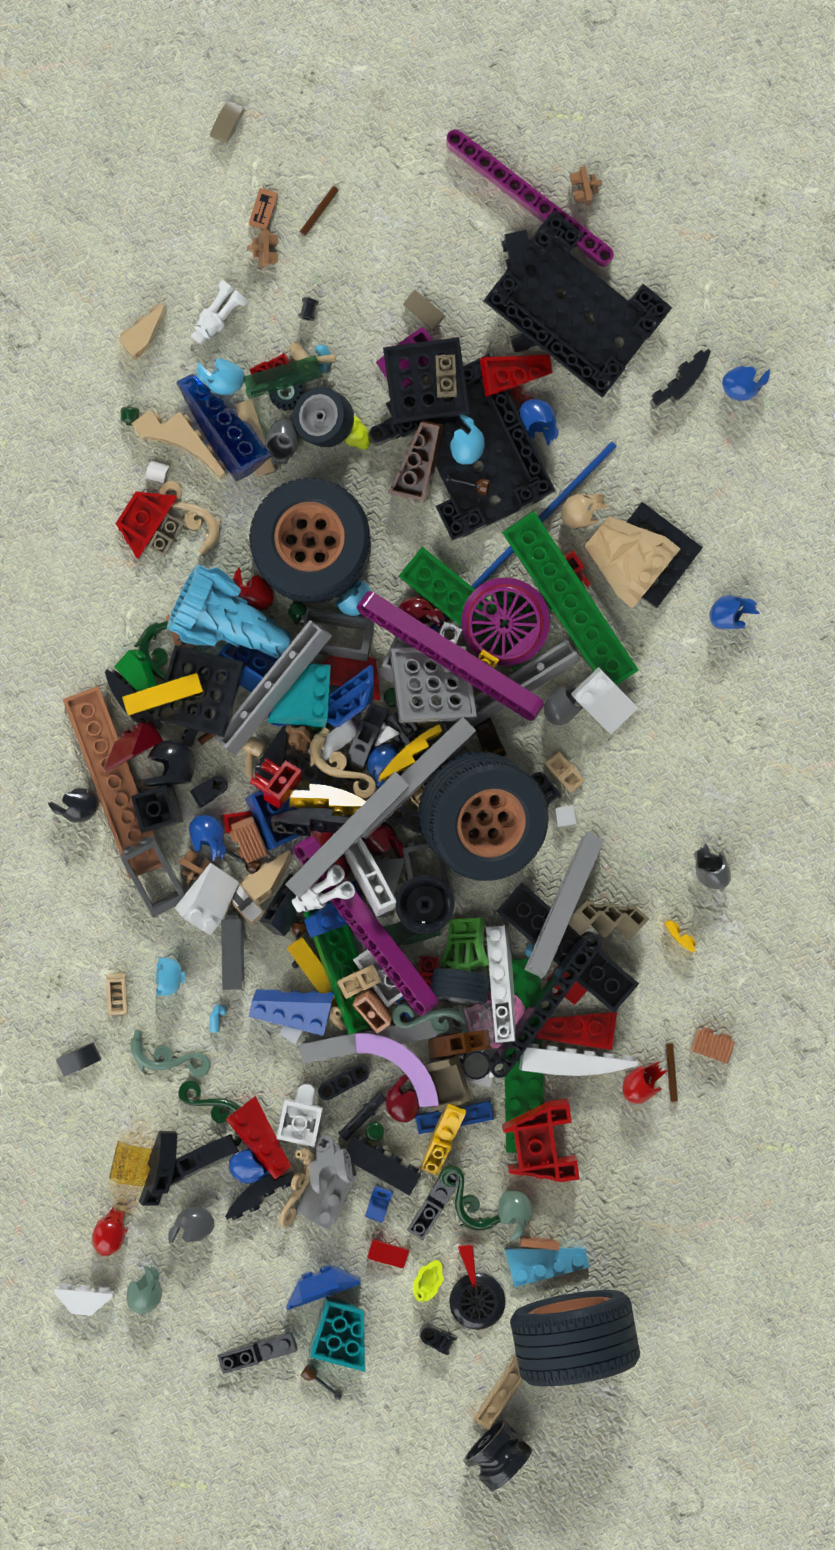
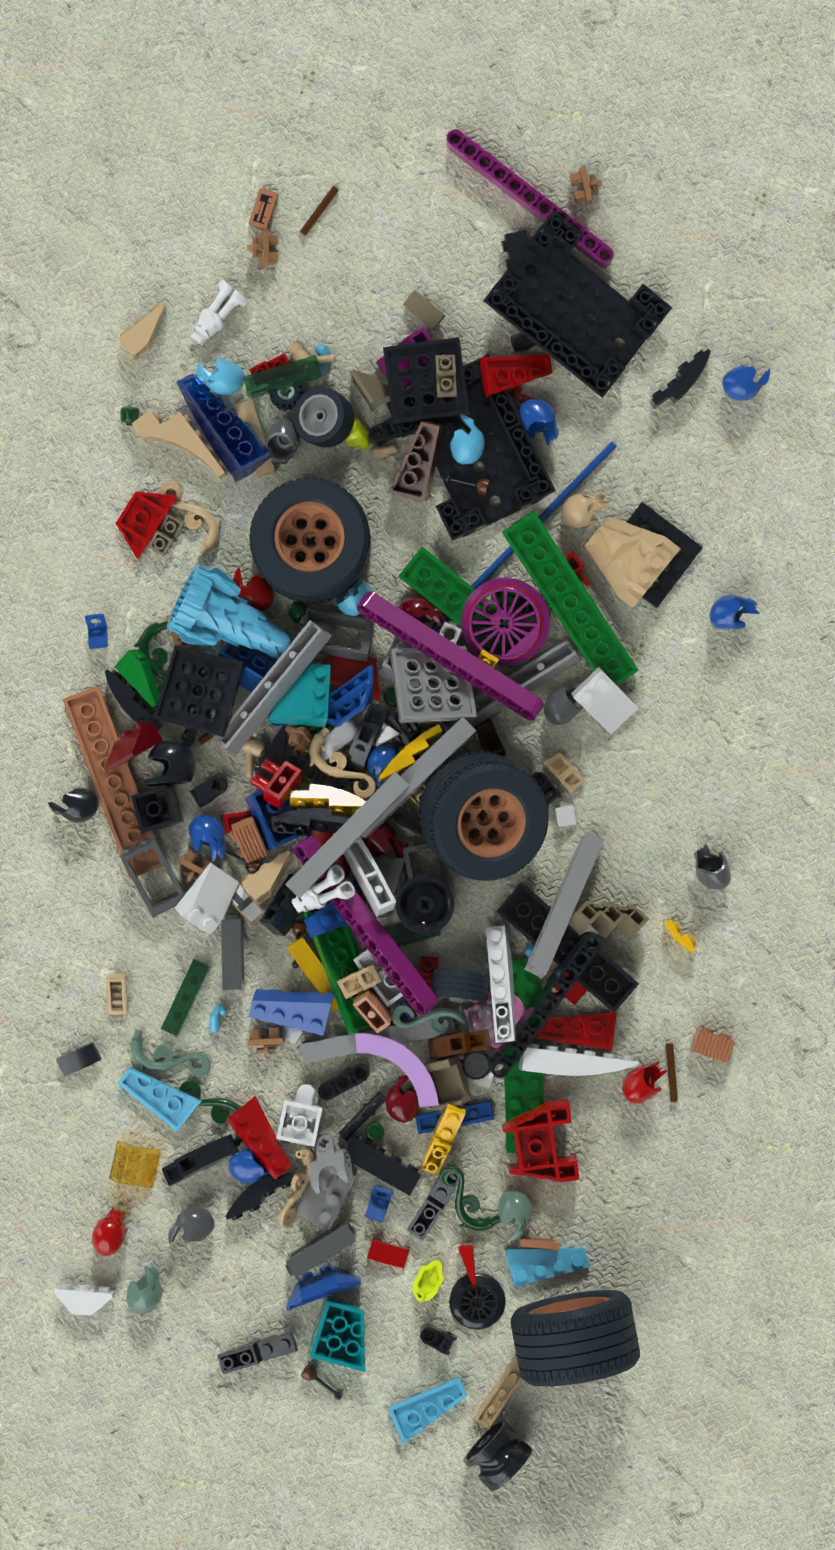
yellow slope [122,673,203,716] -> none
black slope [139,1131,177,1206] -> none
white slope [146,460,170,484] -> none
medium azure cylinder [156,957,185,996] -> none
dark tan slope [210,100,244,143] -> none
black bush [298,297,319,321] -> none
tan arm [329,1006,346,1031] -> none
bright green plate [440,918,489,972] -> none
none -> blue bracket [85,614,108,649]
none -> medium azure wing [118,1067,201,1131]
none -> clear green panel [161,959,211,1038]
none -> medium nougat hips [248,1027,284,1059]
none -> dark grey window [285,1219,357,1278]
none -> dark tan slope [350,369,390,411]
none -> tan pin [372,444,397,460]
none -> medium azure wing [388,1376,467,1444]

